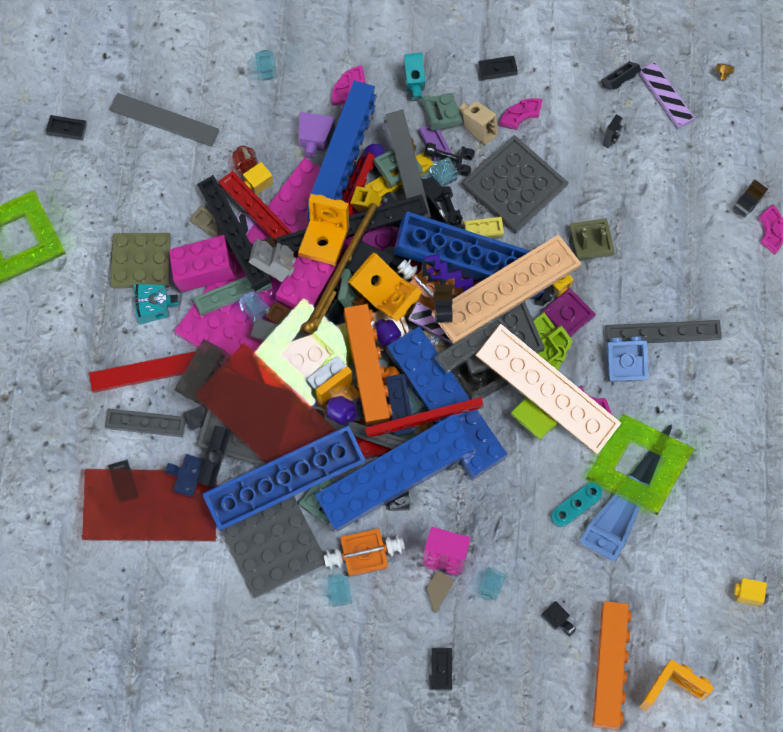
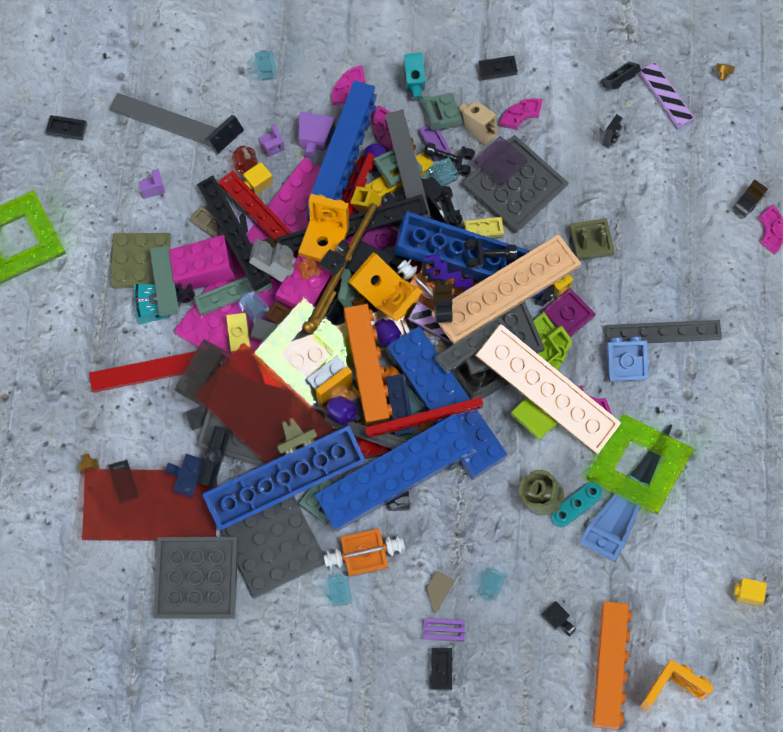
dark grey tile [105,408,186,437] -> none
dark pink brick [423,526,471,576] -> none
none -> pearl gold tile [78,454,100,474]
none -> medium lavender panel [139,169,165,199]
none -> sand green tile [150,246,179,316]
none -> dark grey plate [153,537,239,619]
none -> black plate [176,283,195,303]
none -> black plate [206,115,244,154]
none -> light yellow plate [226,313,251,354]
none -> medium lavender panel [259,124,284,157]
none -> olive plate [276,418,317,455]
none -> plate [298,258,320,280]
none -> black plate [319,240,350,277]
none -> dark pink tile [373,105,393,152]
none -> medium lavender tile [423,618,465,642]
none -> black bar [464,239,517,269]
none -> clear purple plate [474,136,527,186]
none -> olive brick [519,469,564,515]

